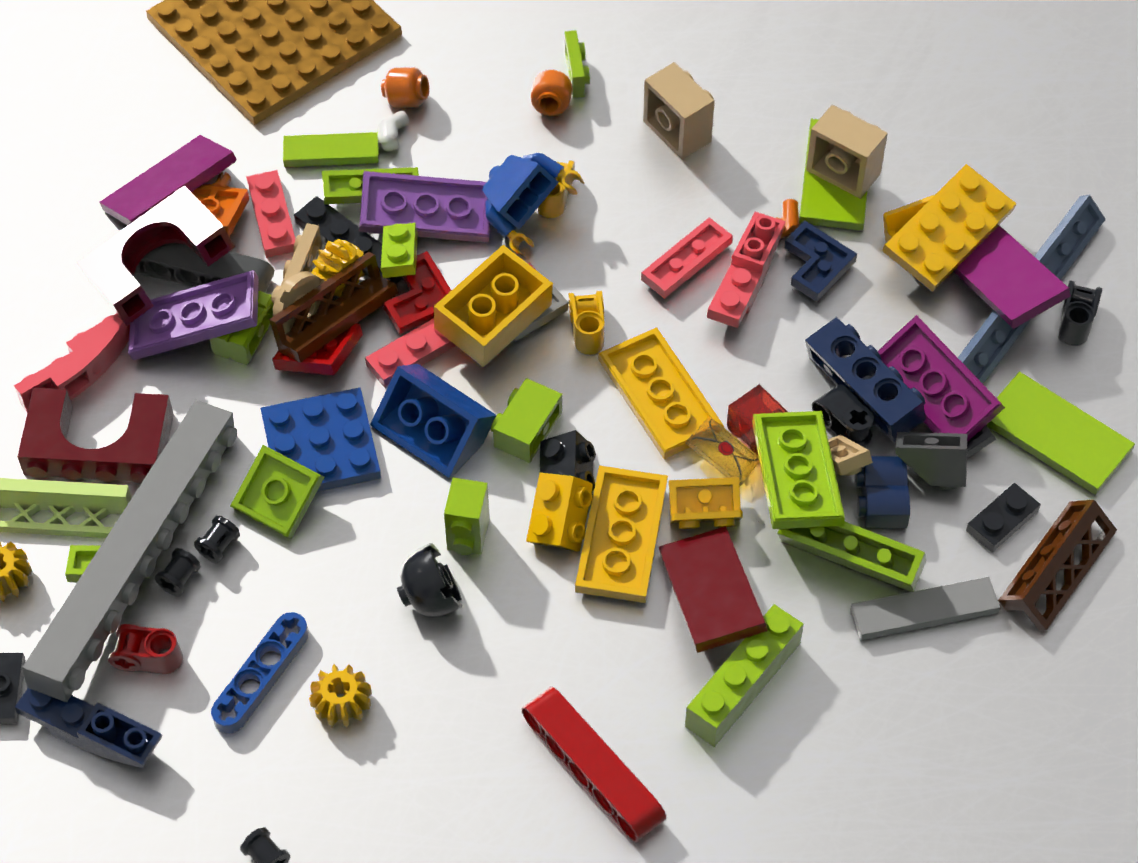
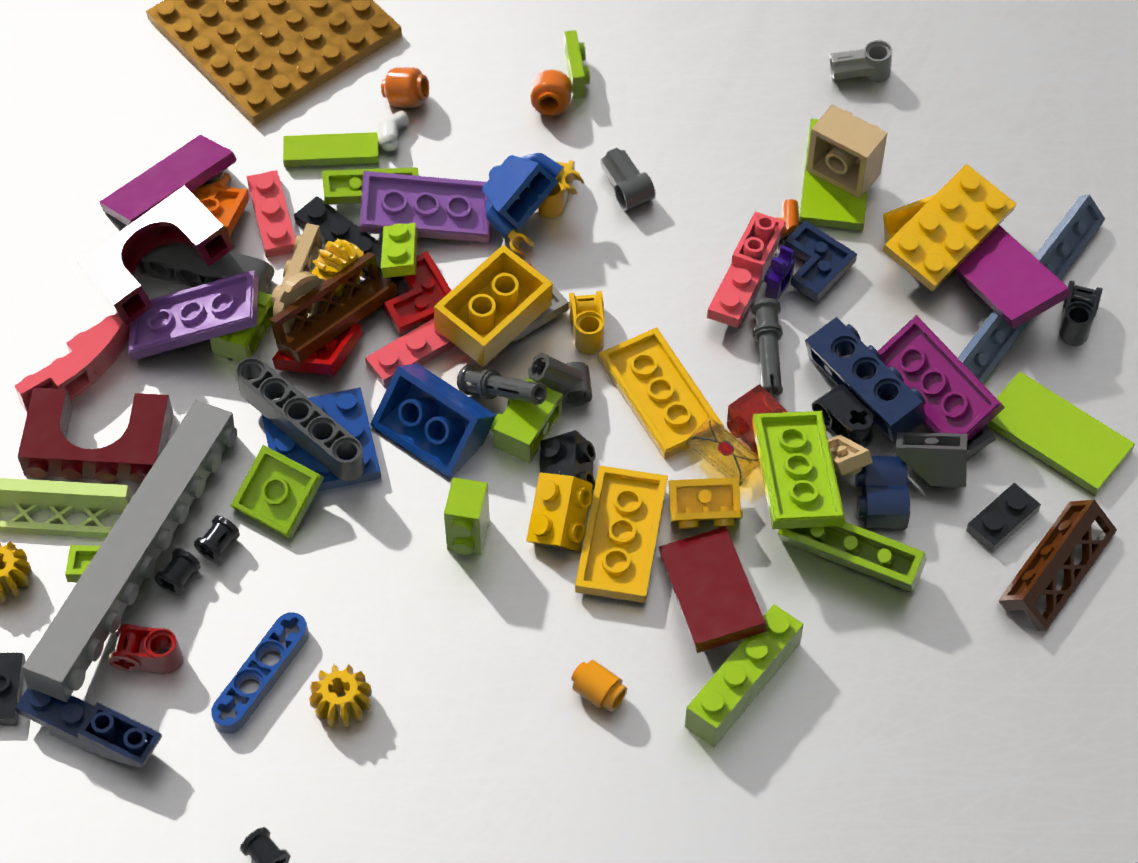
black cylinder [397,543,462,617] -> none
red beam [521,687,667,842] -> none
coral plate [641,217,733,299] -> none
tan brick [643,62,715,159] -> none
light grey tile [850,577,1000,641] -> none
none -> dark grey beam [235,357,365,481]
none -> dark grey pin [457,365,547,405]
none -> dark grey piece [528,353,592,407]
none -> light orange brick [571,660,628,712]
none -> dark grey piece [600,148,656,210]
none -> dark grey pin [751,298,783,397]
none -> dark purple plate [764,245,795,301]
none -> light grey piece [829,40,892,82]

